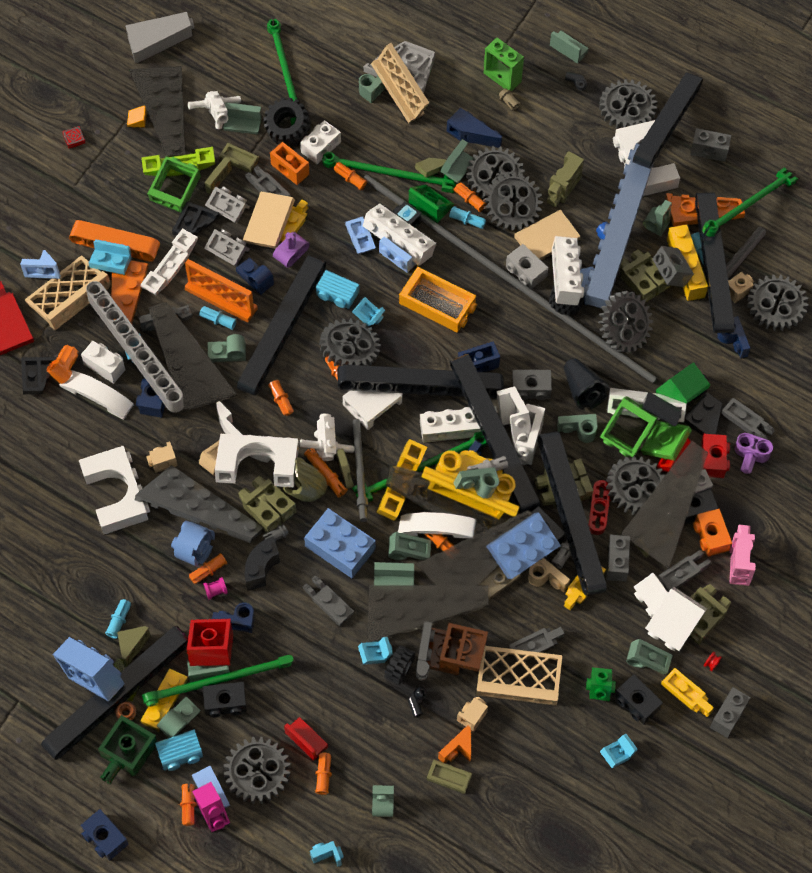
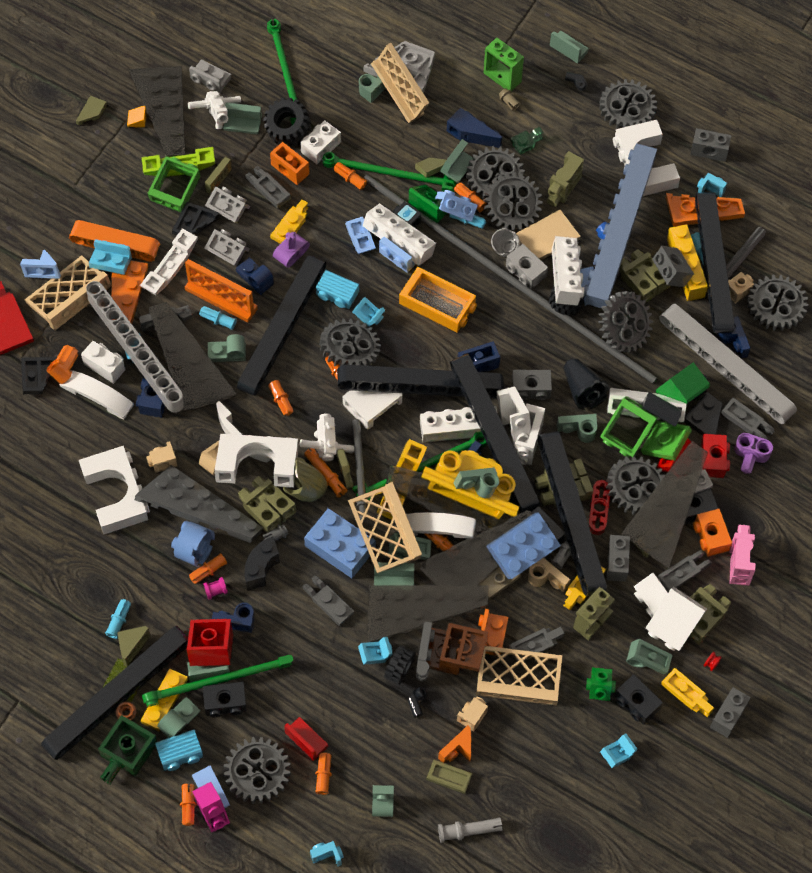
medium blue brick [53,637,125,701] -> none
red tile [62,126,85,149] -> none
dark blue brick [80,809,129,861] -> none
light grey slope [126,12,194,63] -> none
olive tile [219,143,259,173] -> none
tan tile [243,191,295,249] -> none
light grey pin [467,456,508,471] -> none
black beam [632,72,703,169] -> none
sand green plate [643,200,672,236] -> none
green hinge [702,167,798,237] -> none
none -> olive tile [76,96,107,125]
none -> light grey bracket [189,59,231,93]
none -> tan fence [348,482,422,574]
none -> light blue bracket [435,190,477,222]
none -> light grey pin [438,817,502,843]
none -> orange bracket [478,609,508,656]
none -> light grey hair [491,228,521,257]
none -> clear green plate [511,127,544,155]
none -> olive hips [573,587,615,641]
none -> light grey beam [659,304,797,424]
none -> medium azure bracket [697,173,727,197]

